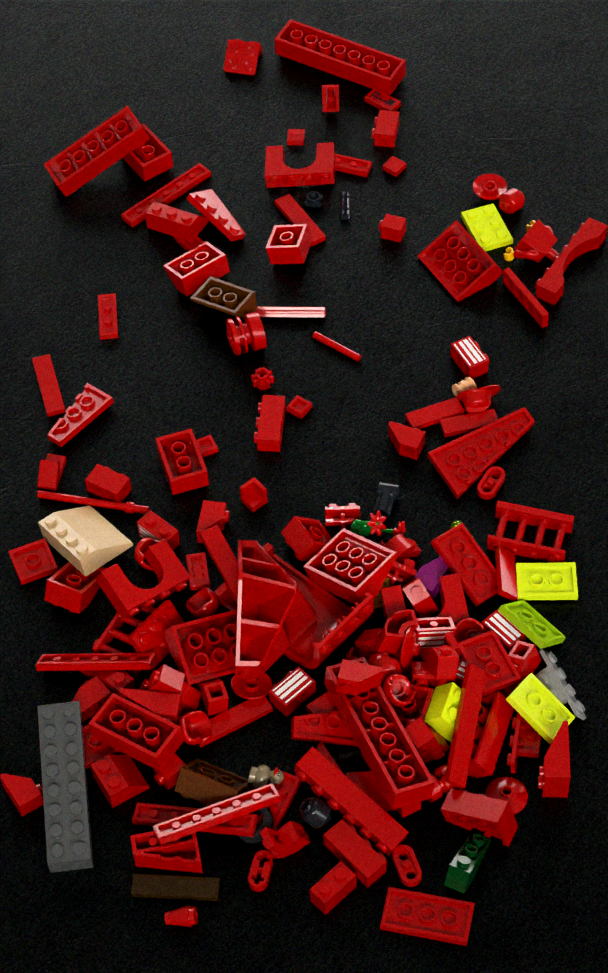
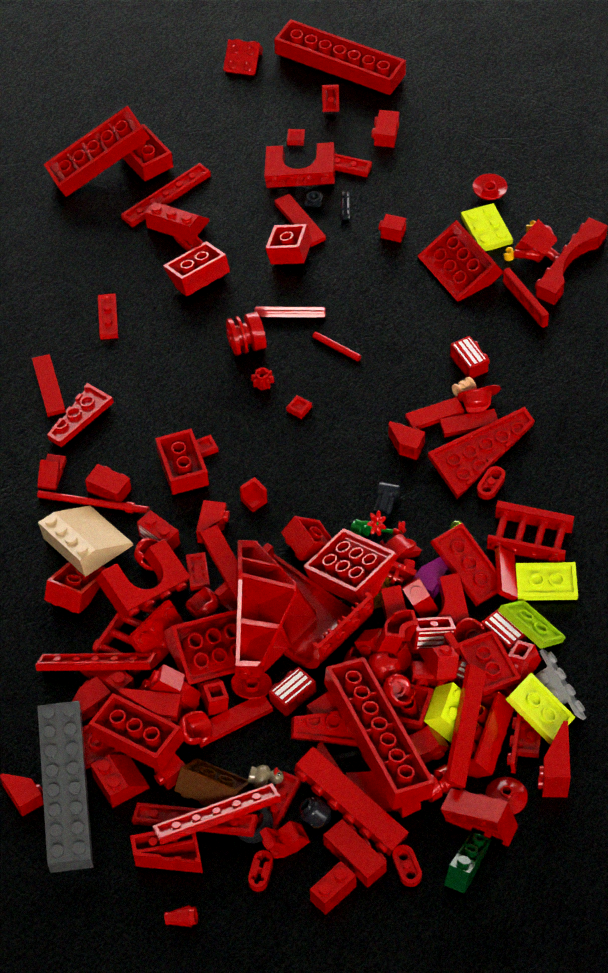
red plate [8,538,58,585] -> none
dark brown tile [131,874,220,901] -> none
wing [187,189,246,242] -> none
reddish brown slope [190,276,258,318] -> none
red brick [254,395,286,452] -> none
red hips [325,503,360,529] -> none
red slope [336,659,384,696] -> none
red tile [364,88,401,111] -> none
red tile [380,887,475,946] -> none
red tile [383,156,406,177] -> none
red dish [400,627,420,668] -> none
red brick [405,717,437,754] -> none
red head [499,188,525,214] -> none

